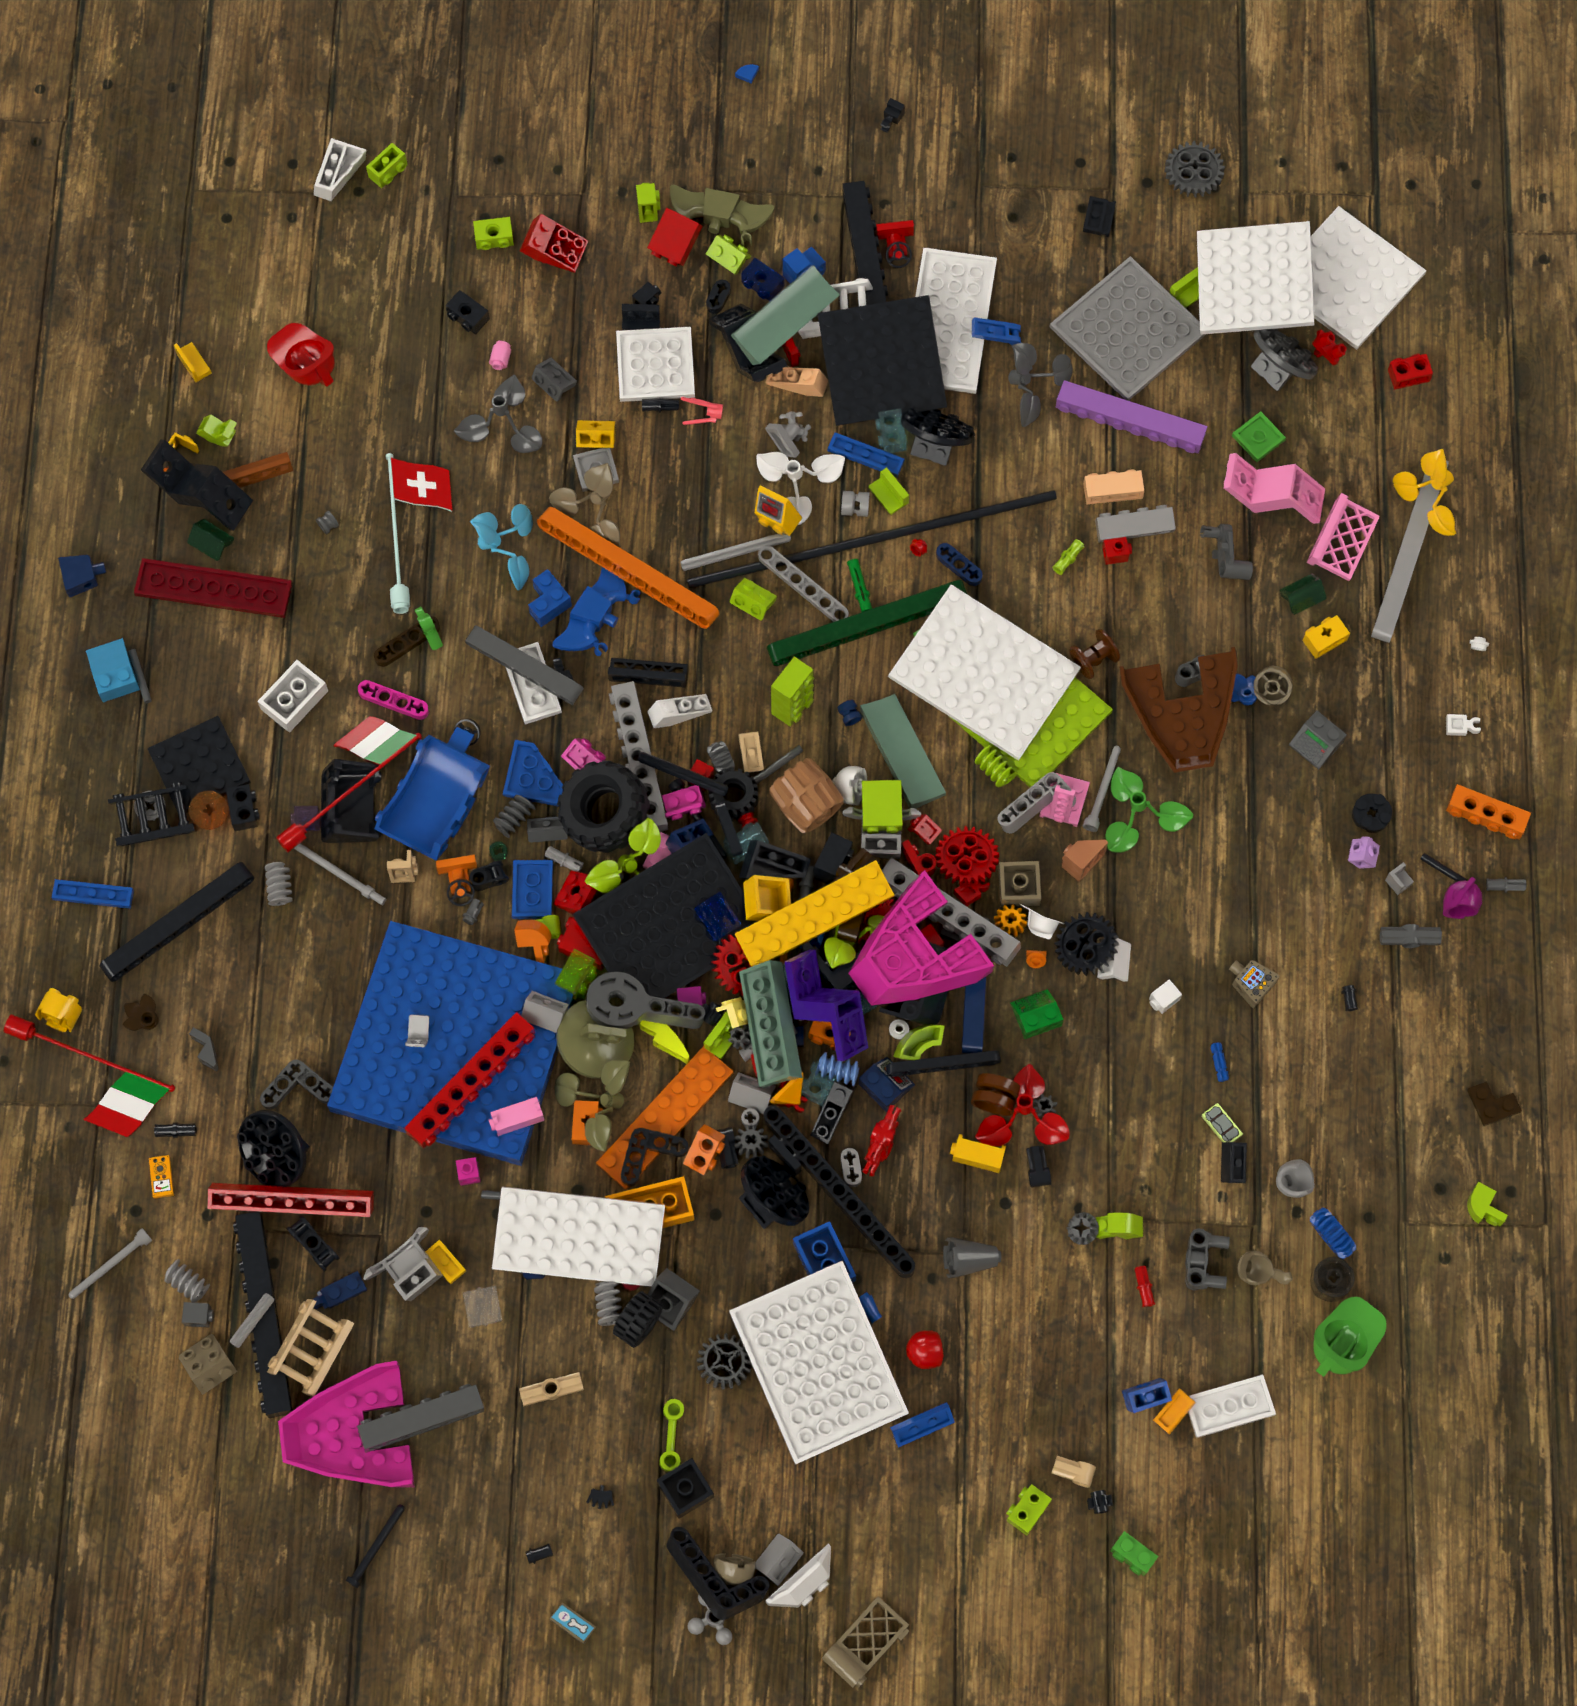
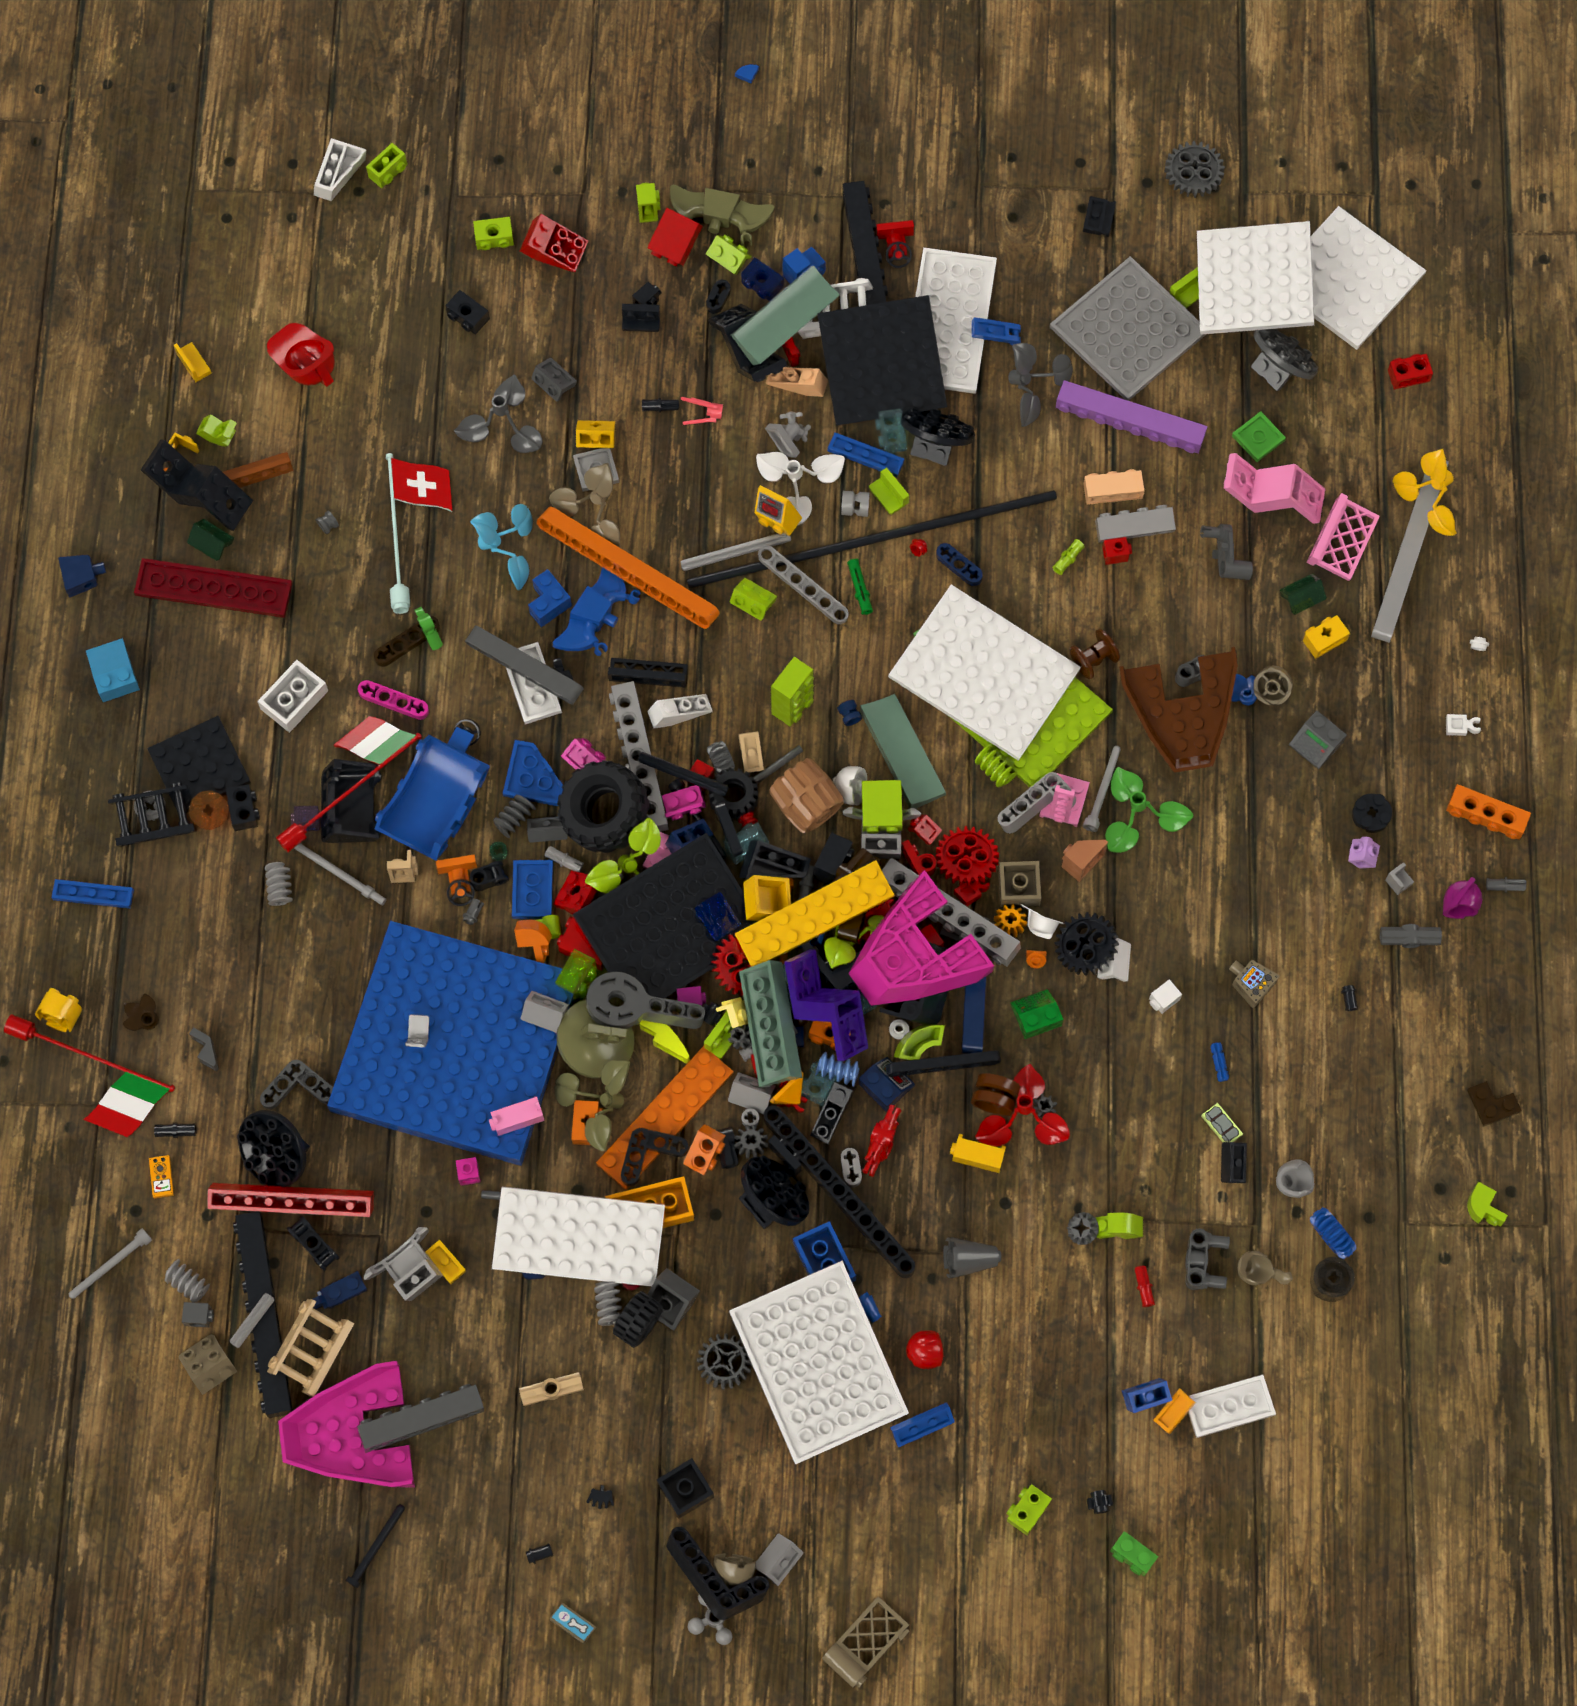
black beam [99,862,255,982] -> none
dark grey bar [128,649,152,704] -> none
red brick [404,1012,535,1149] -> none
clear piece [463,1286,503,1328] -> none
bright pink brick [489,341,511,370] -> none
white plate [616,327,695,402] -> none
lime piece [659,1399,684,1472] -> none
dark green beam [766,580,968,666] -> none
white wedge [766,1544,831,1608] -> none
black piece [880,98,905,133] -> none
black piece [1026,1145,1051,1188] -> none
tan piece [1052,1456,1096,1488] -> none
red hips [1312,329,1347,366] -> none
bright green piece [1313,1297,1386,1377] -> none
black bar [1420,853,1469,882] -> none

